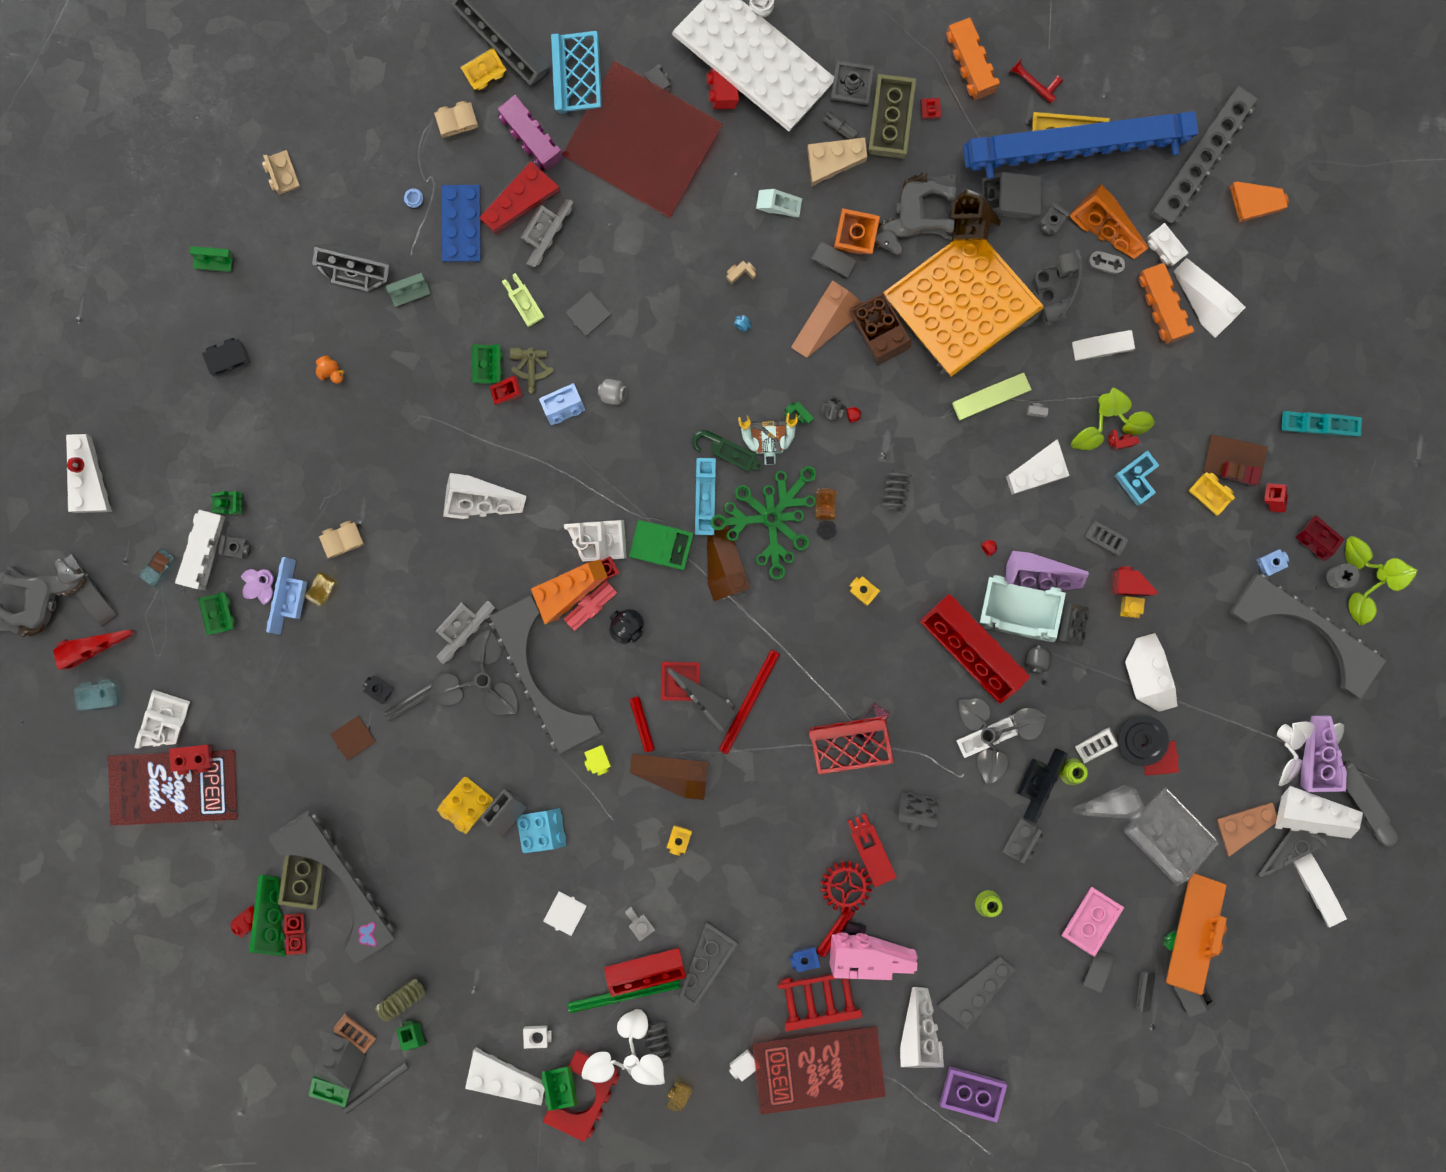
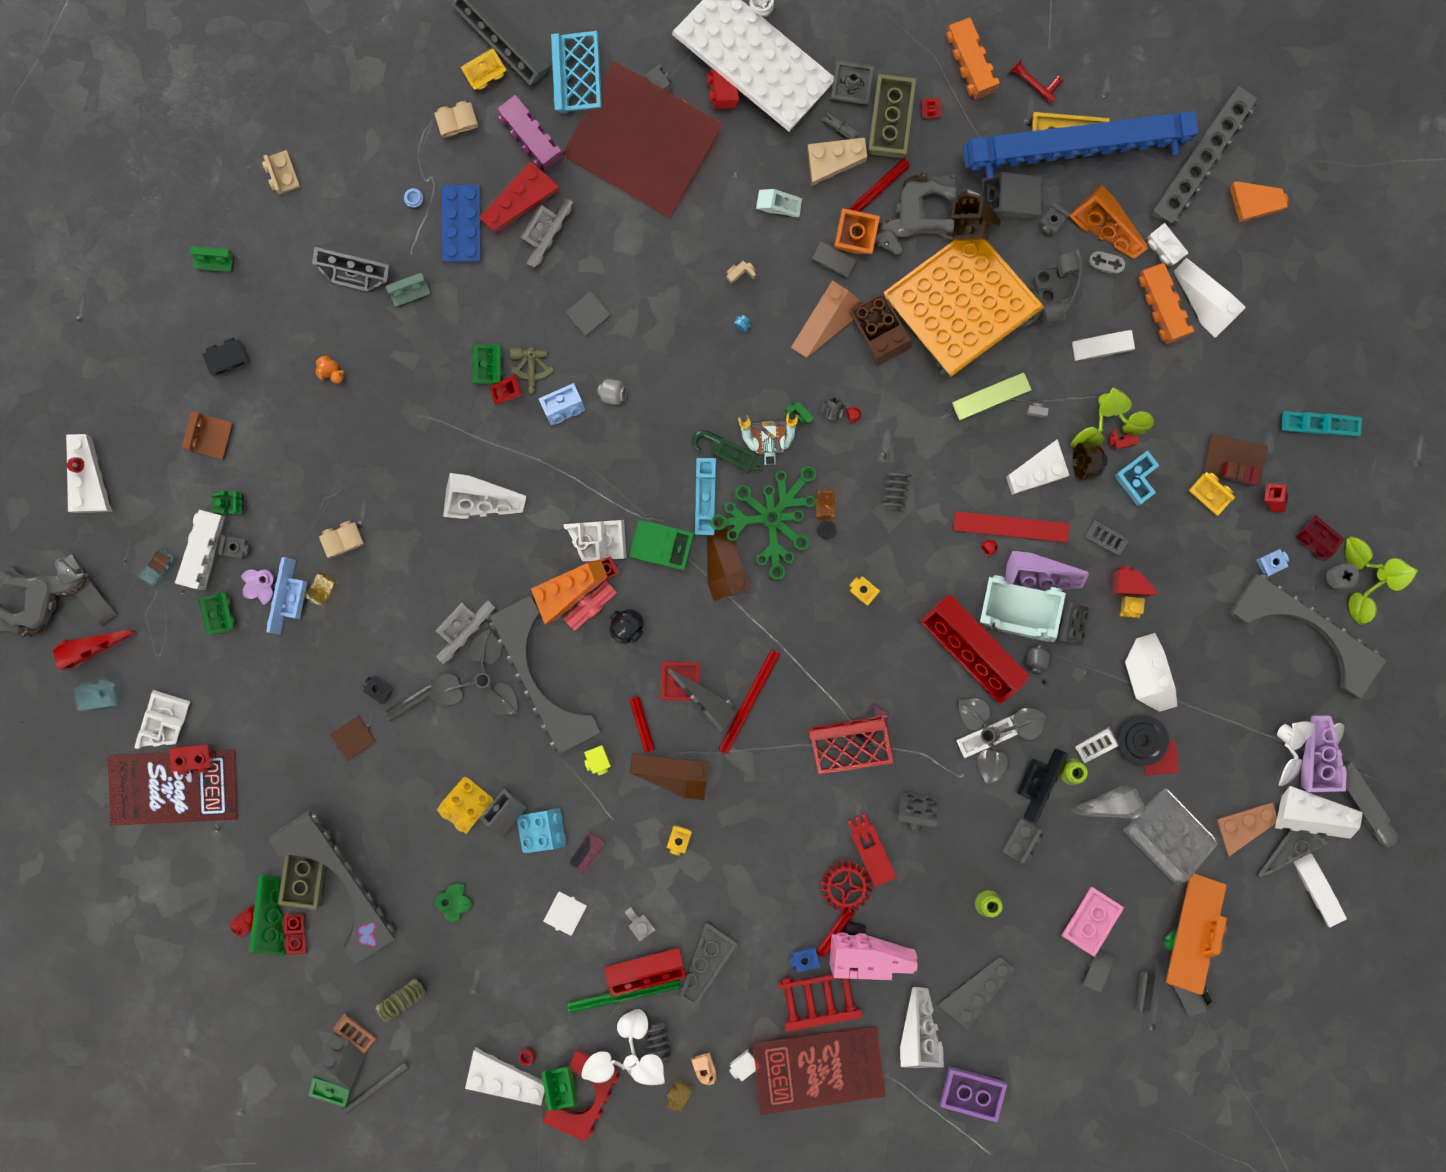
green brick [396,1020,427,1052] -> none
yellowish green hinge [502,273,545,328] -> none
white brick [523,1026,552,1049] -> none
none -> dark orange bracket [181,411,233,459]
none -> green plate [434,884,473,922]
none -> red hinge [519,1049,536,1066]
none -> clear pink slope [568,832,605,875]
none -> light nougat rock [691,1052,717,1085]
none -> red axle [850,158,910,212]
none -> red tile [953,511,1070,543]
none -> dark brown cylinder [1073,442,1108,480]

